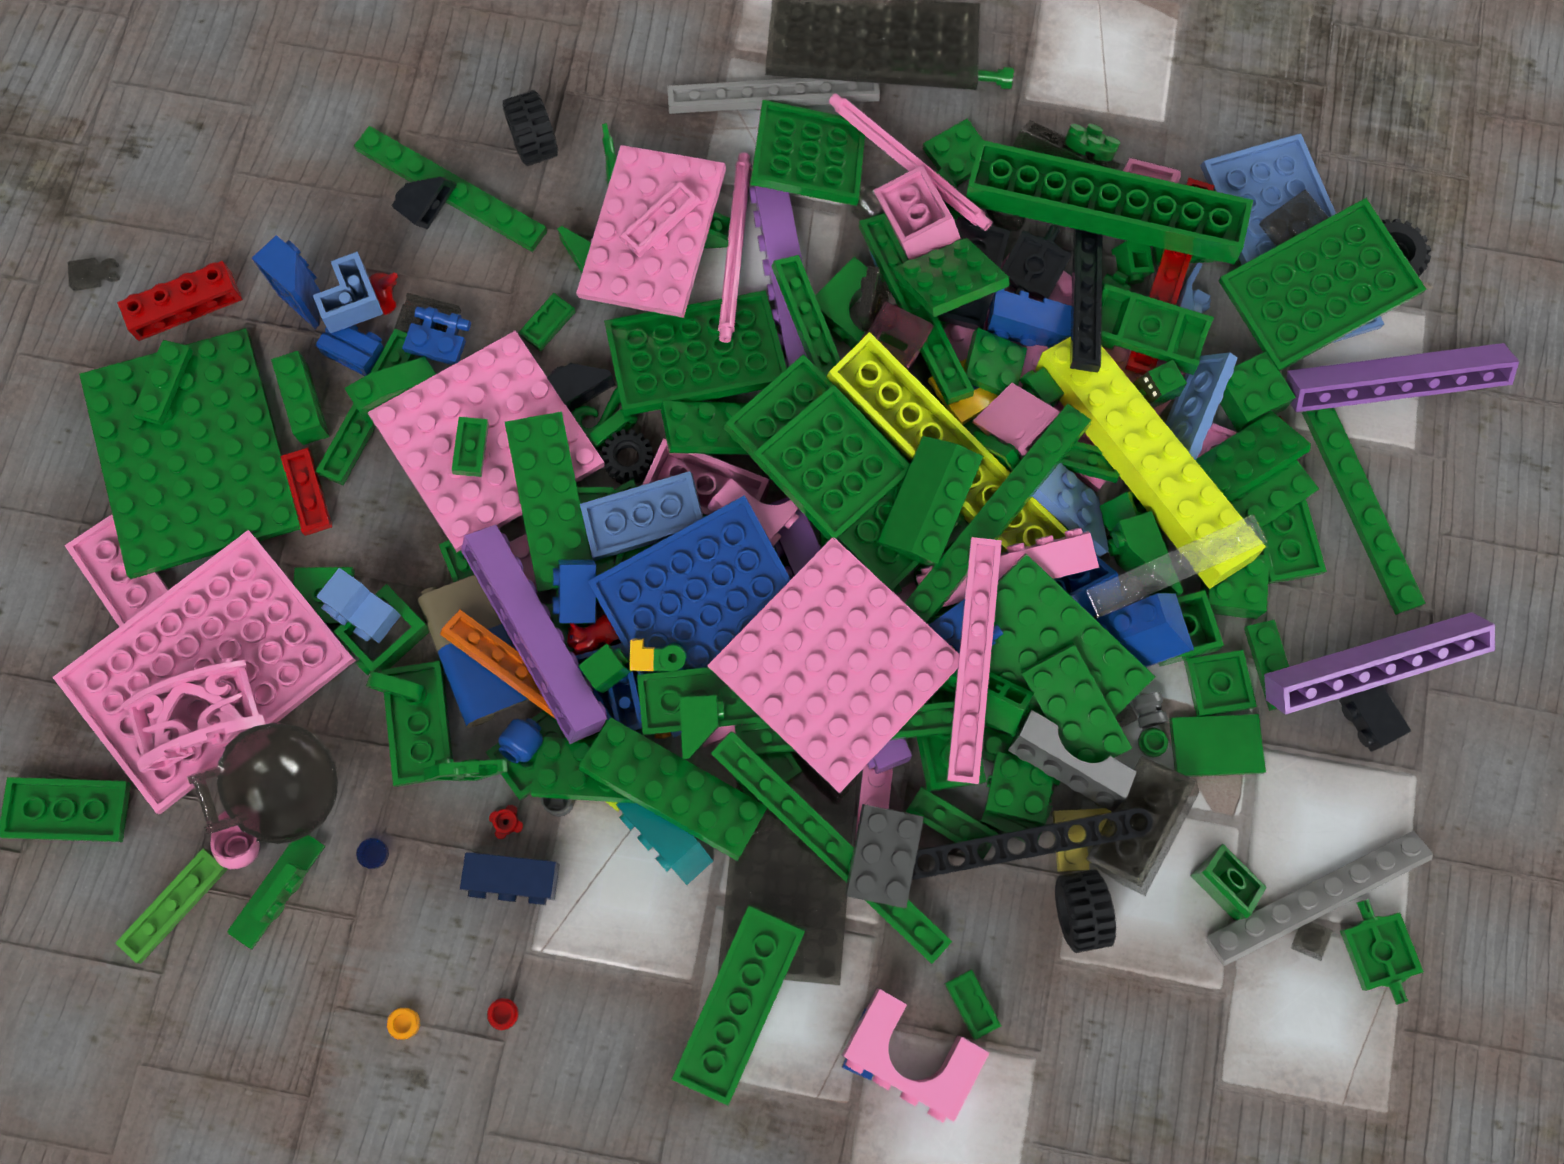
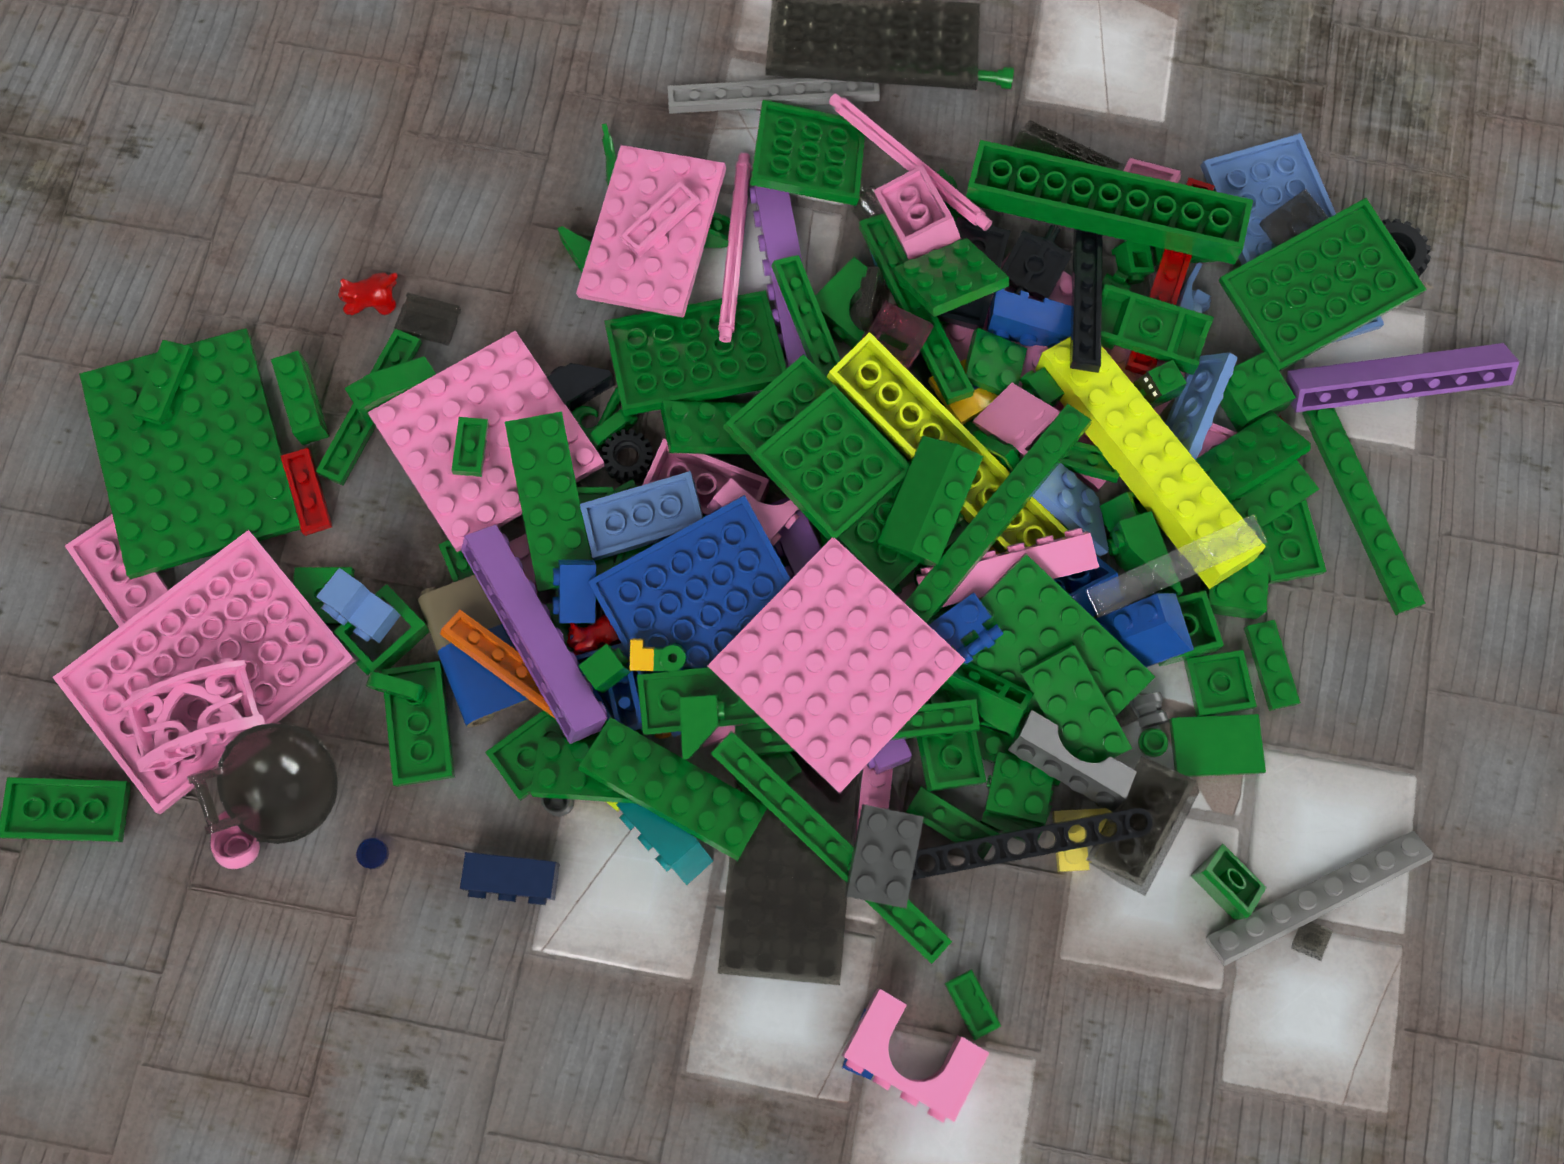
clear smoke plate [68,258,120,291] -> none
bright green plate [115,848,228,964] -> none
red brick [117,260,243,341] -> none
green bracket [227,830,326,950] -> none
blue slope [252,235,320,329] -> none
medium blue brick [313,252,383,334] -> none
blue brick [316,325,384,376] -> none
green plate [354,126,547,253] -> none
light orange tile [387,1008,420,1040] -> none
black slope [391,177,457,229] -> none
blue plate [402,306,471,365] -> none
green wing [423,759,507,781] -> none
red plate [487,998,519,1030] -> none
red plate [489,805,523,839] -> none
blue head [498,718,543,764] -> none
black tyre [503,90,558,166] -> none
green plate [518,293,576,352] -> none
green plate [671,905,805,1106] -> none
green plate [922,119,983,186] -> none
bright pink plate [947,537,1002,784] -> none
clear smoke arm [985,209,1026,232] -> none
black tyre [1055,869,1116,953] -> none
green plate [1065,124,1121,161] -> none
medium lavender brick [1264,612,1495,715] -> none
black brick [1339,685,1411,752] -> none
green plate [1340,899,1424,1005] -> none

